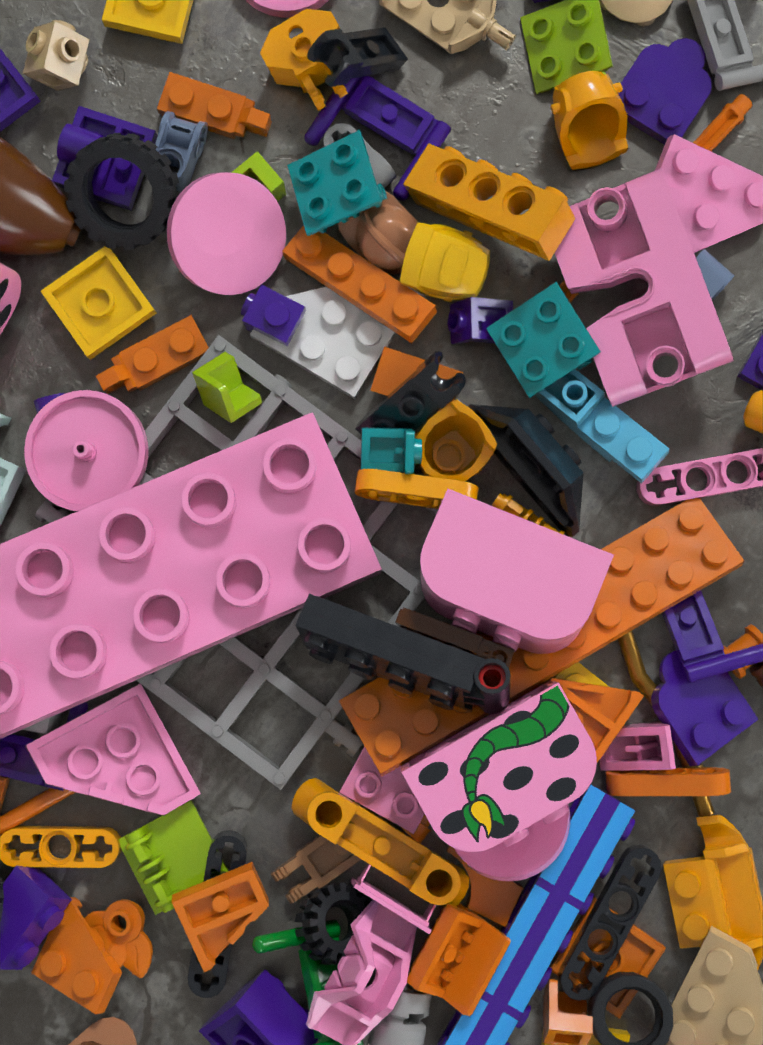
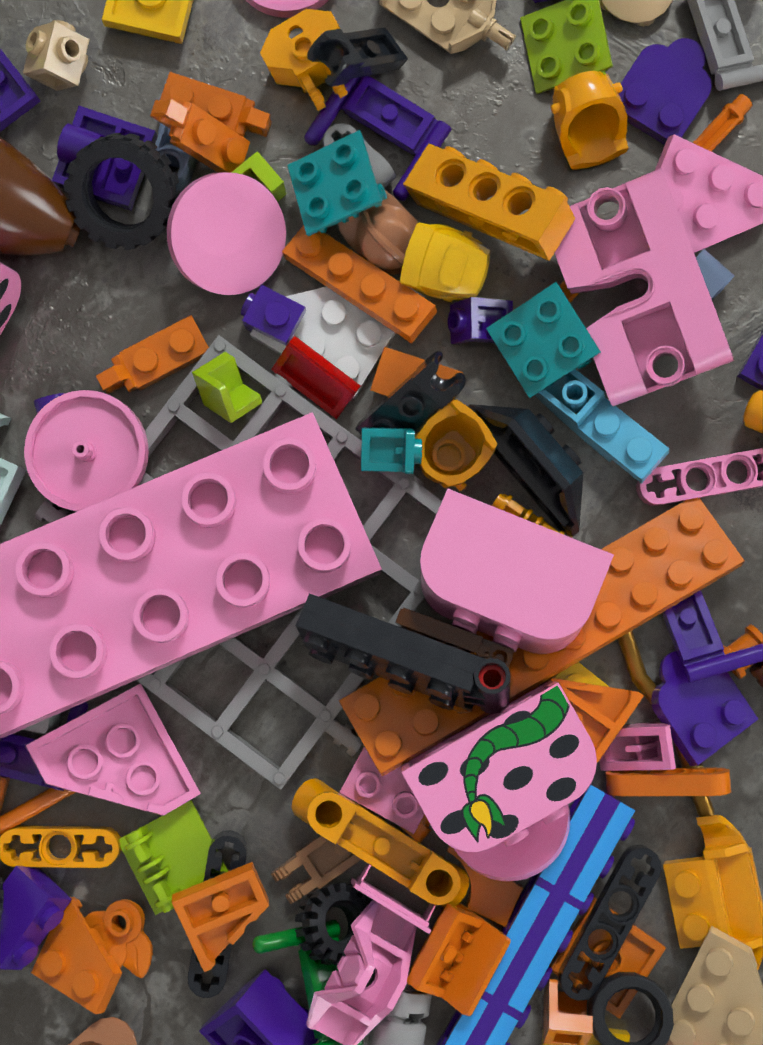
yellow plate [40,246,157,360] -> none
light orange beam [355,469,478,509] -> none
none -> orange hinge [150,99,250,173]
none -> red tile [271,336,361,419]

